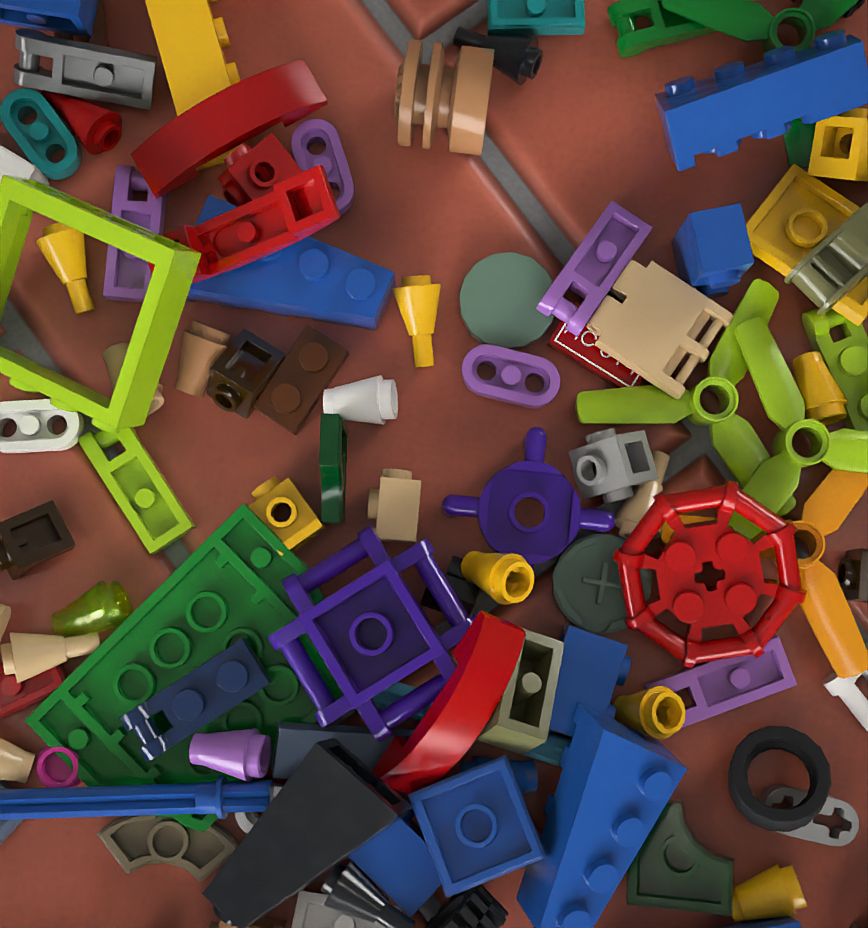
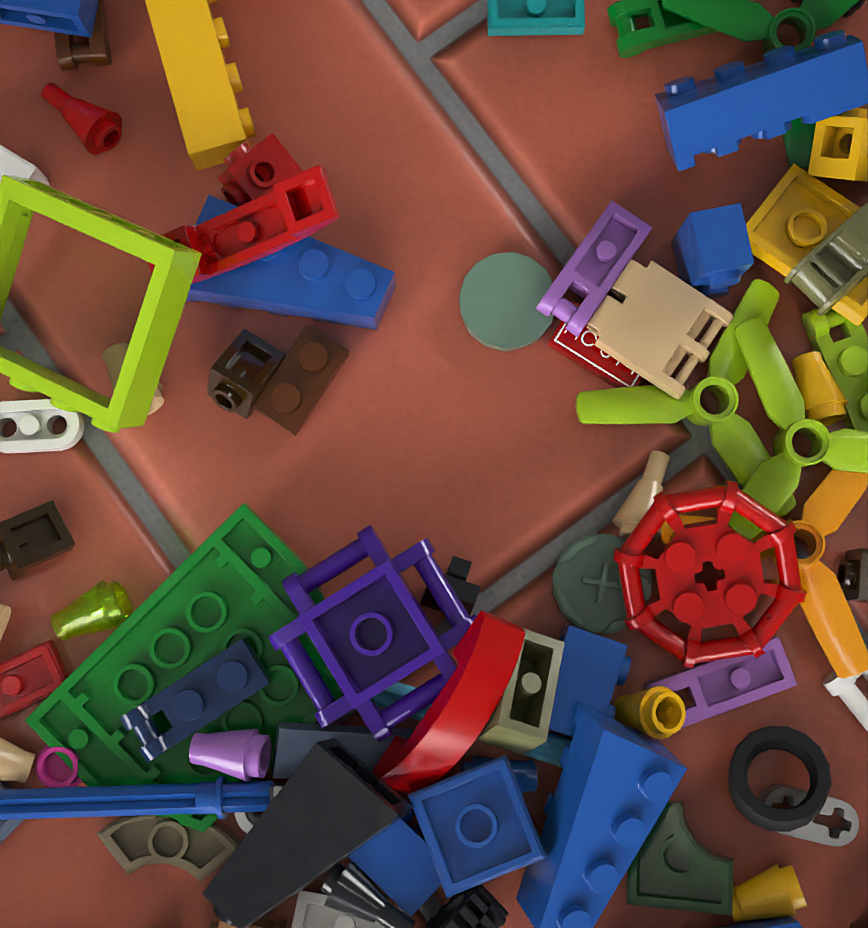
teal plate [0,88,82,180] -> none
tan cone [0,632,100,684] -> none
dark grey plate [13,29,157,110] -> none
yellow cone [35,222,95,315] -> none
lime plate [78,427,196,555] -> none
medium lavender plate [103,165,169,303] -> none
red slope [131,59,328,199] -> none
medium nougat cone [174,320,231,398] -> none
yellow brick [249,476,327,556] -> none
medium lavender plate [291,119,355,216] -> none
dark green tile [319,413,348,526] -> none
white cone [323,375,398,425] -> none
tan brick [368,469,421,544] -> none
yellow cone [392,275,441,368] -> none
medium nougat wheel [394,39,495,155] -> none
dark purple plate [442,427,616,600] -> none
black cone [453,27,543,85] -> none
medium lavender plate [461,344,560,409] -> none
yellow cone [461,551,534,605] -> none
light grey brick [568,428,659,504] -> none

